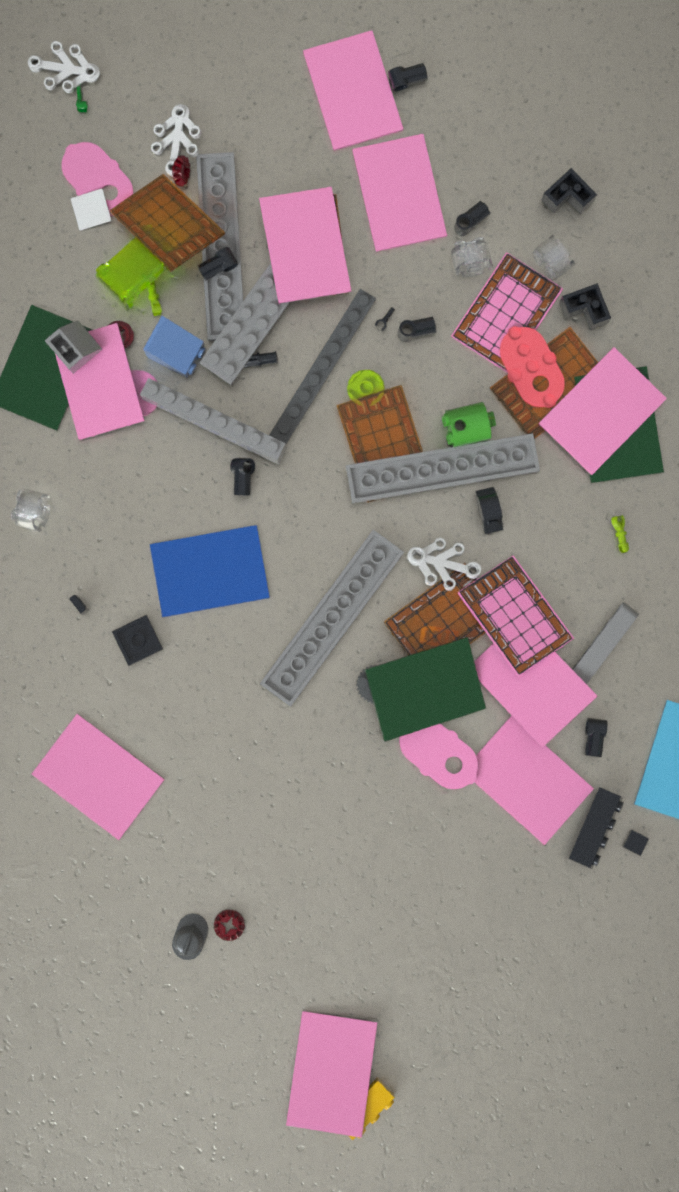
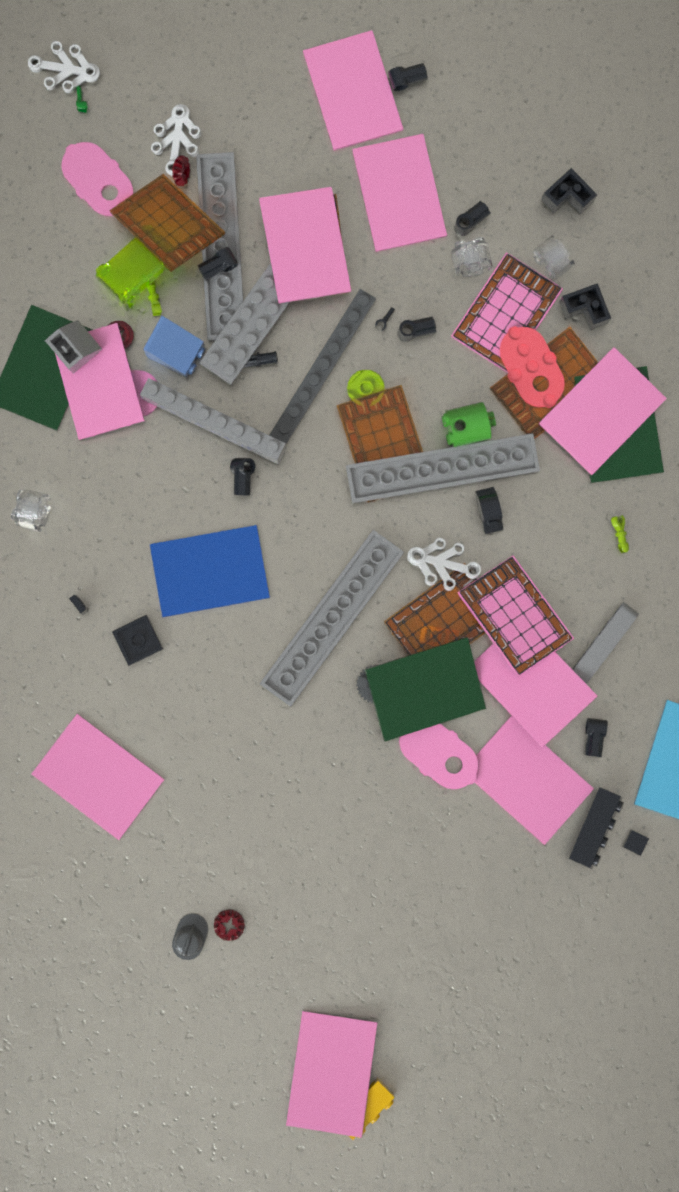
white sticker [71,189,111,230] -> none

